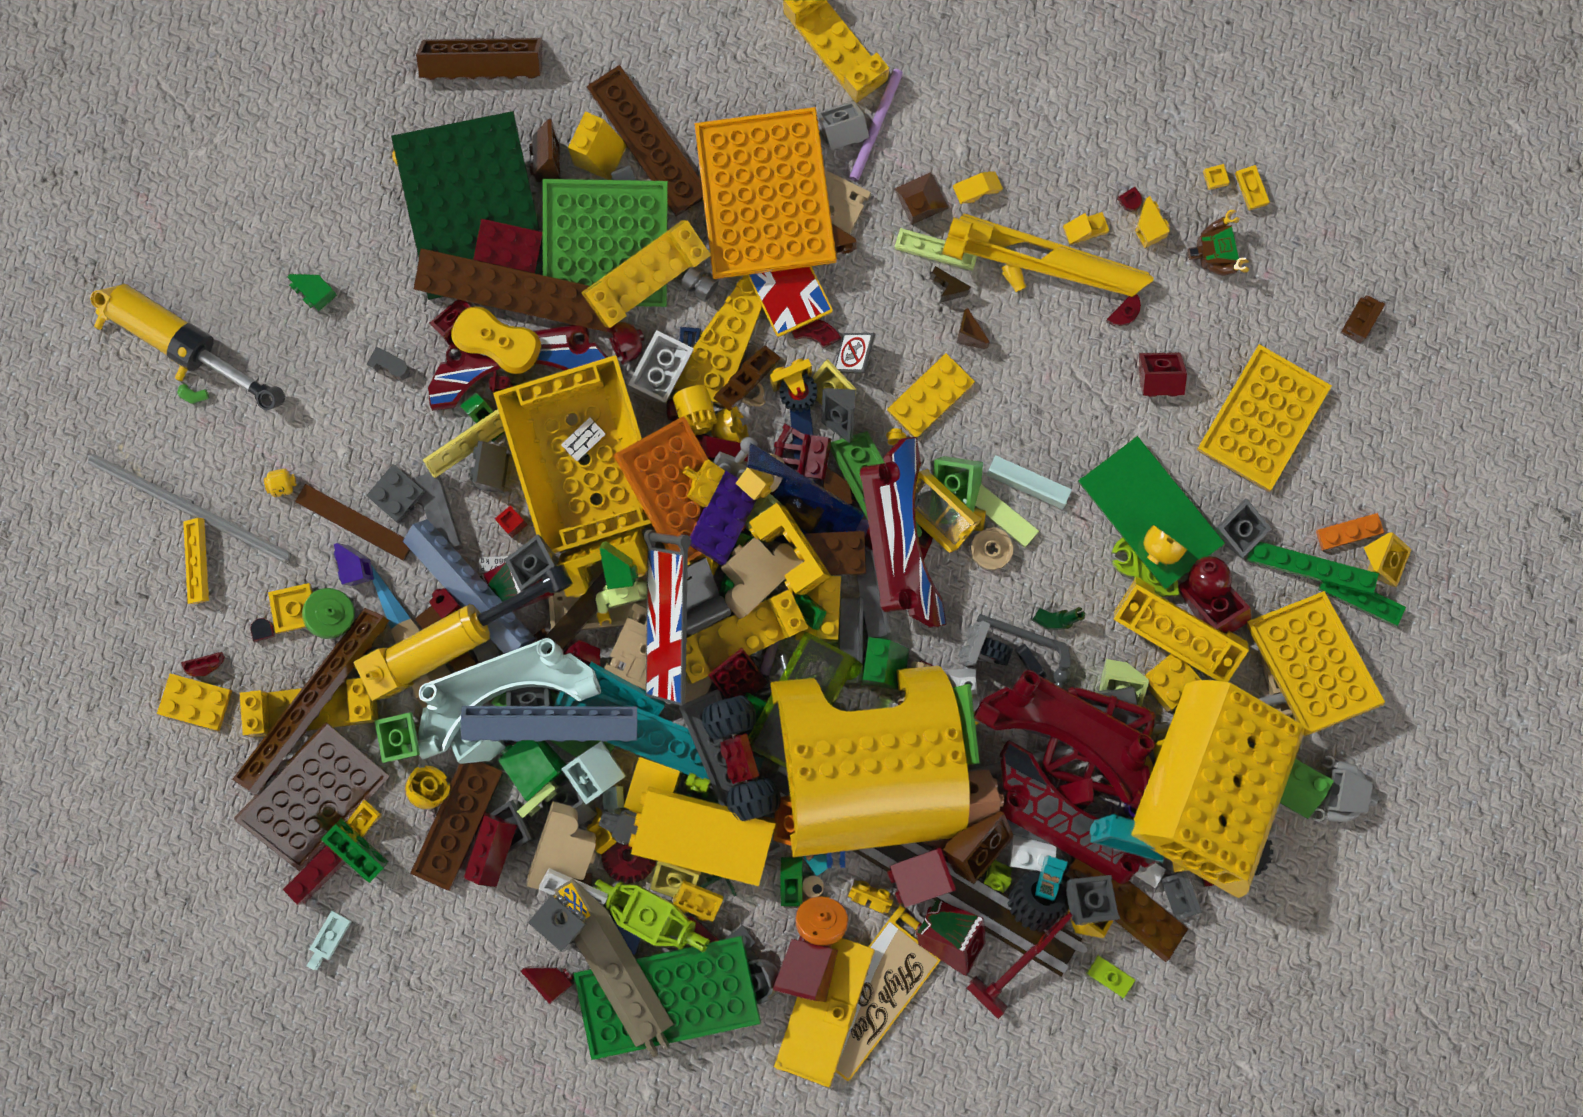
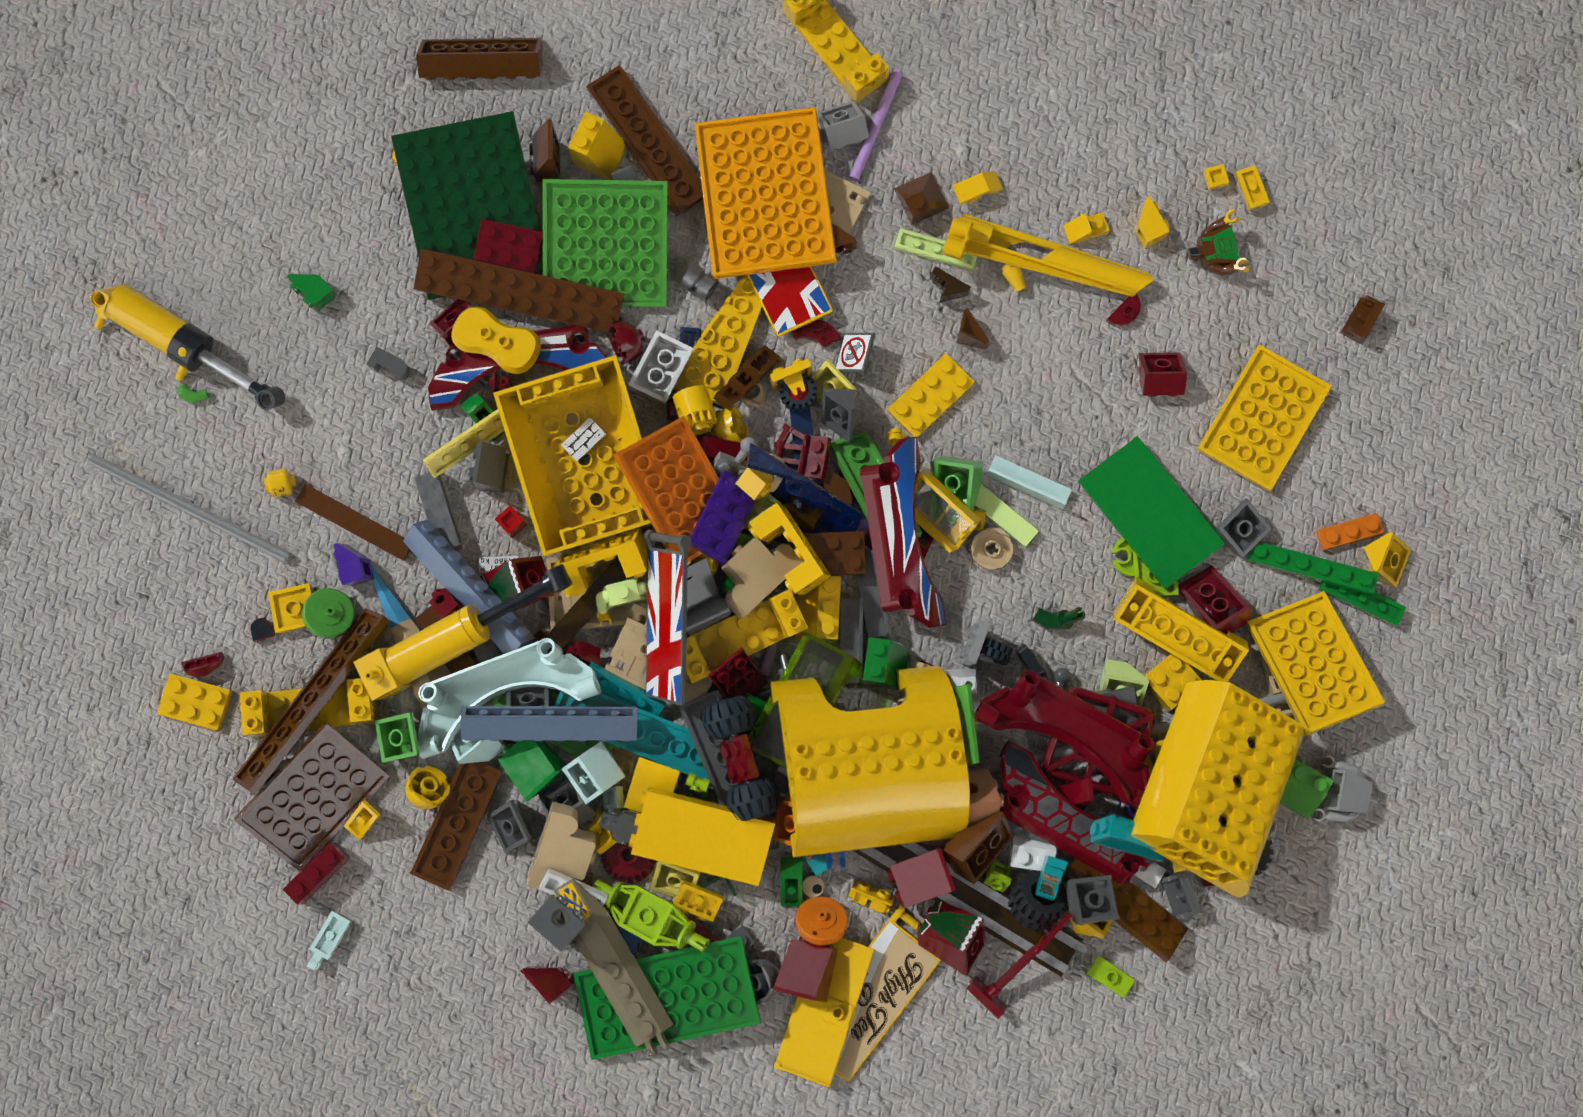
yellow plate [183,518,209,604] -> none
green brick [321,818,389,883] -> none
dark grey plate [366,464,426,523] -> none
dark red slope [464,812,517,887] -> none
dark grey slope [504,534,559,592] -> none
yellowish green plate [517,781,558,818] -> none
yellow plate [581,220,711,328] -> none
green slope [599,541,638,590] -> none
yellow plate [683,459,725,508] -> none
green tile [794,594,827,630] -> none
dark grey piece [977,613,1071,671] -> none
dark red tile [1117,187,1143,212] -> none
yellow cylinder [1143,525,1187,565] -> none
dark red cylinder [1188,556,1232,600] -> none

